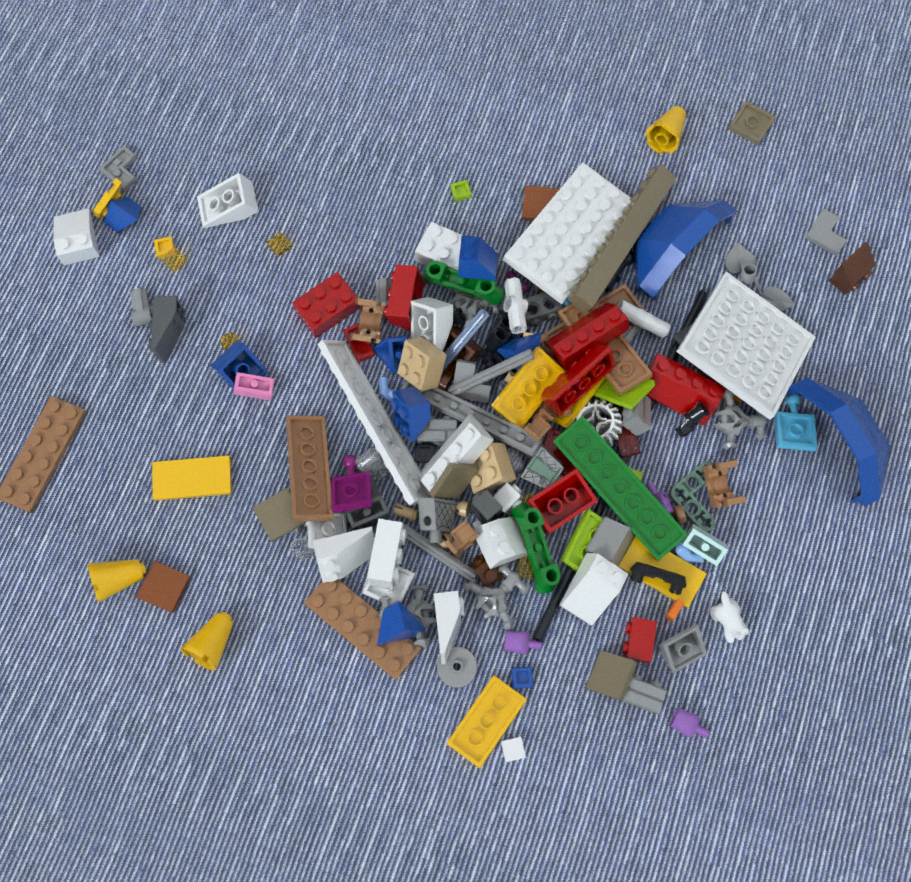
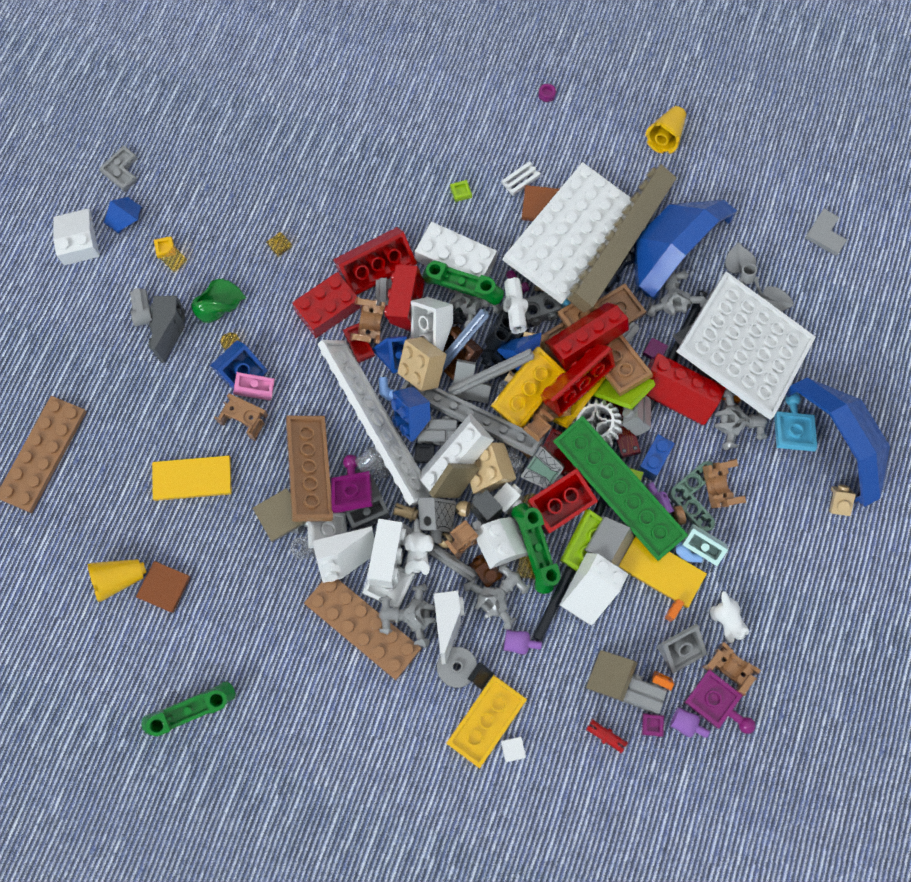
yellow wing [93,178,122,219] -> none
yellow cone [180,612,234,671] -> none
white slope [197,173,259,228] -> none
blue slope [377,600,425,646] -> none
reddish brown tile [438,374,453,392] -> none
blue slope [458,236,498,280] -> none
blue tile [511,666,534,689] -> none
white axle [617,300,670,338] -> none
red brick [622,617,657,664] -> none
black piece [630,562,687,595] -> none
black connector [675,401,710,438] -> none
dark tan tile [728,101,776,145] -> none
reddish brown slope [829,242,876,295] -> none
none -> green plate [141,681,235,737]
none -> green piece [191,279,246,323]
none -> medium nougat piece [214,393,268,441]
none -> red slope [333,227,417,295]
none -> white animal [404,519,434,575]
none -> black tile [468,662,493,690]
none -> white tile [502,161,541,196]
none -> magenta tile [538,84,556,102]
none -> red pin [586,719,628,753]
none -> blue brick [638,434,675,481]
none -> magenta tile [641,713,664,737]
none -> magenta tile [642,338,668,359]
none -> light grey piece [647,269,707,317]
none -> orange tile [651,671,674,690]
none -> magenta plate [684,670,756,734]
none -> medium nougat piece [702,642,761,696]
none -> tan bracket [829,484,856,516]

